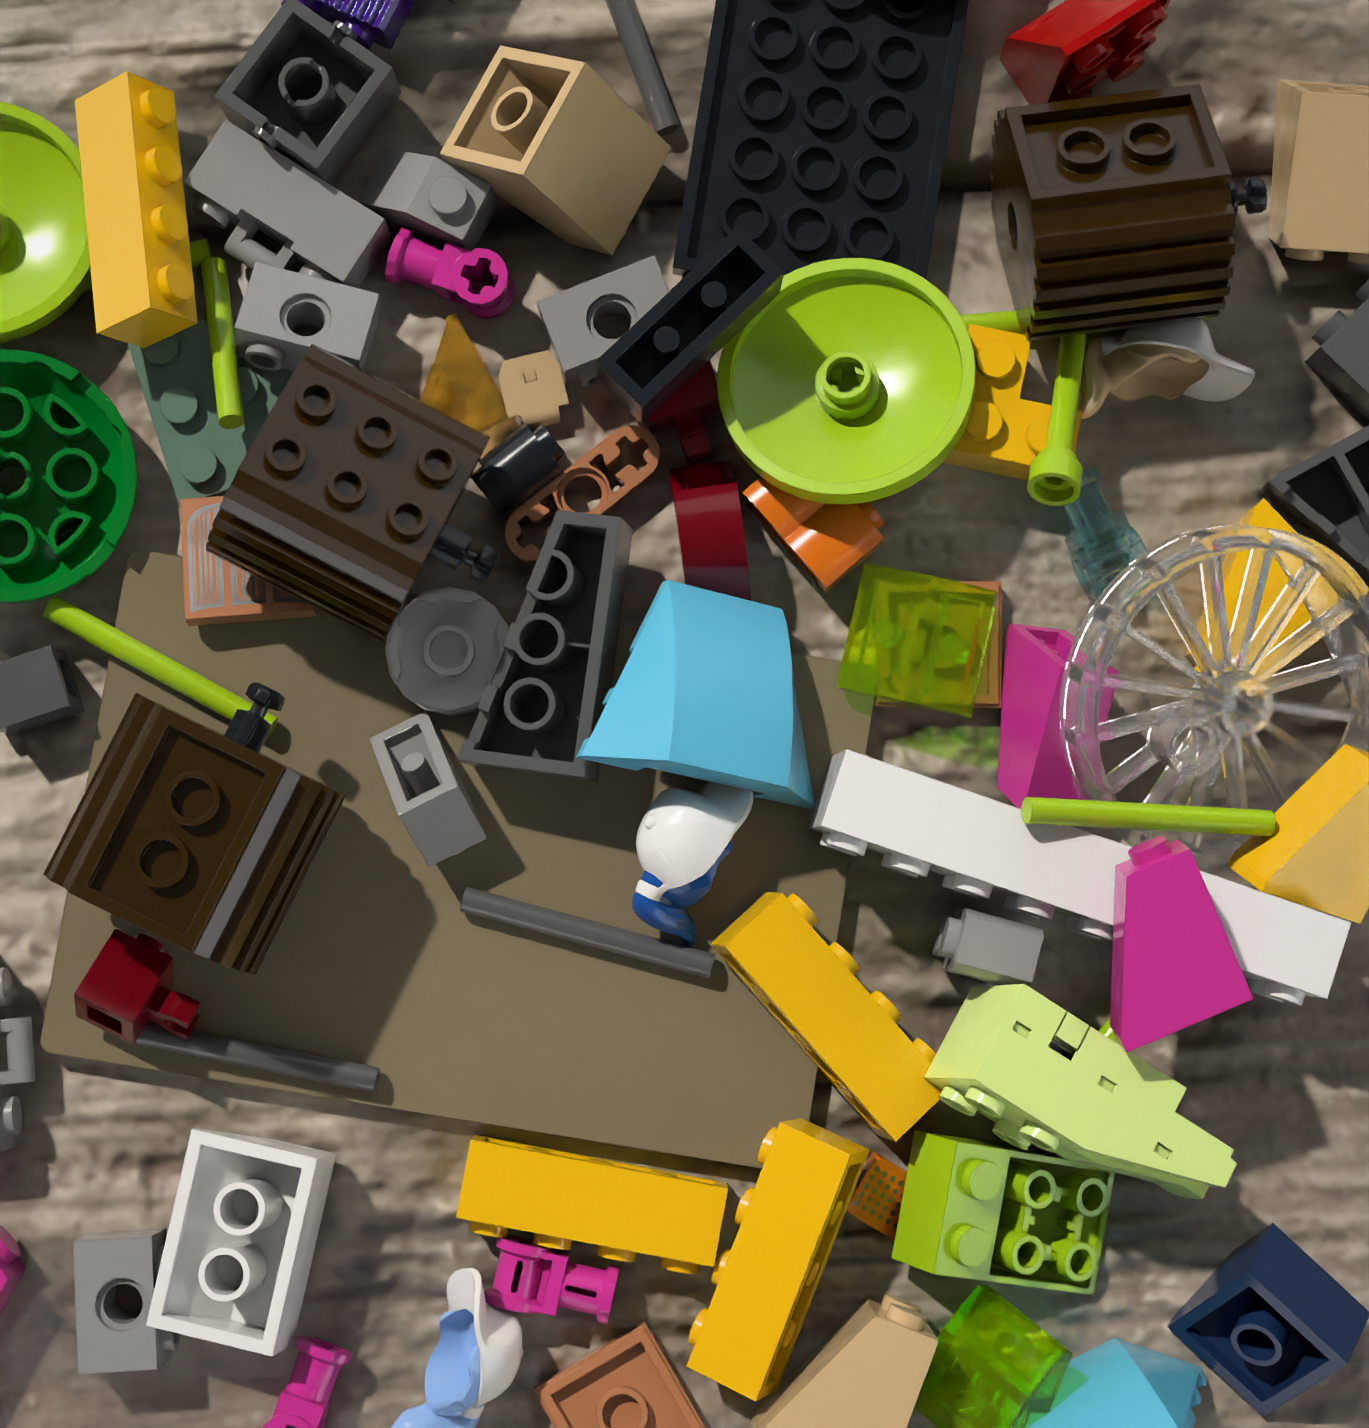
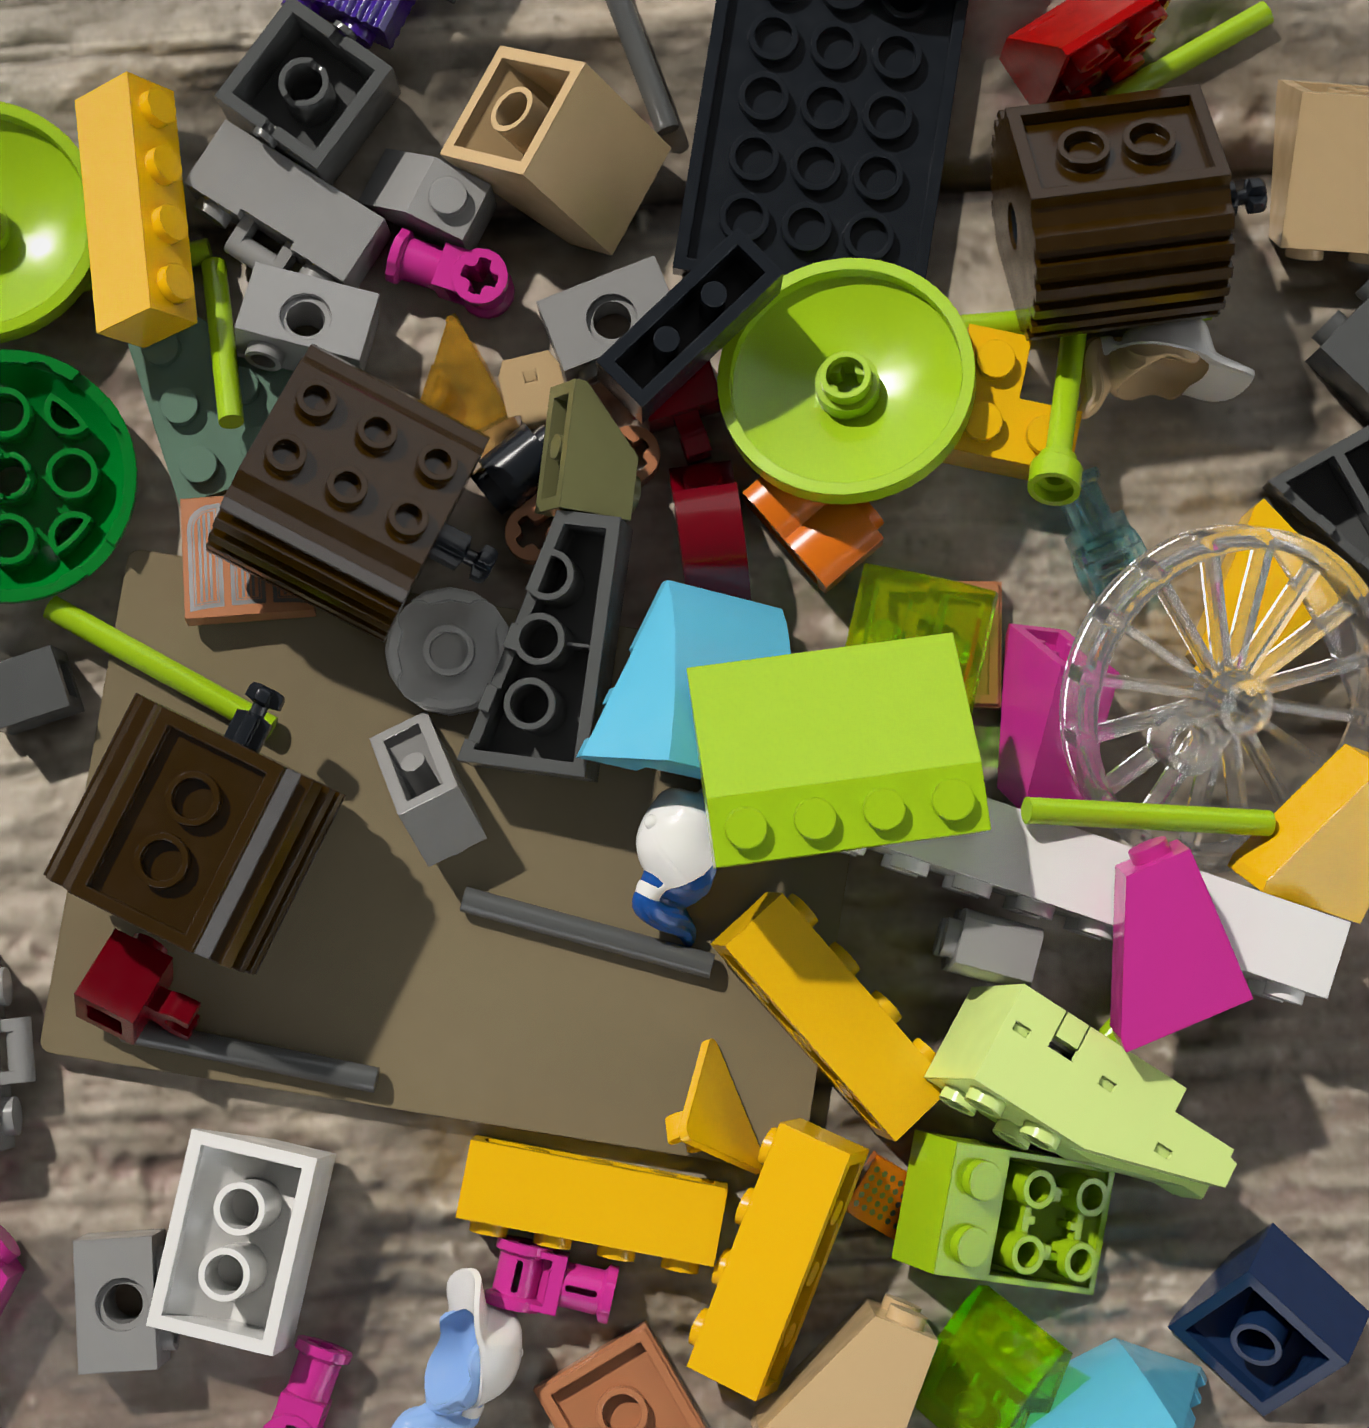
none -> olive slope [535,378,641,522]
none -> yellow piece [665,1038,763,1175]
none -> lime slope [686,632,991,869]
none -> lime bar [1101,1,1274,96]

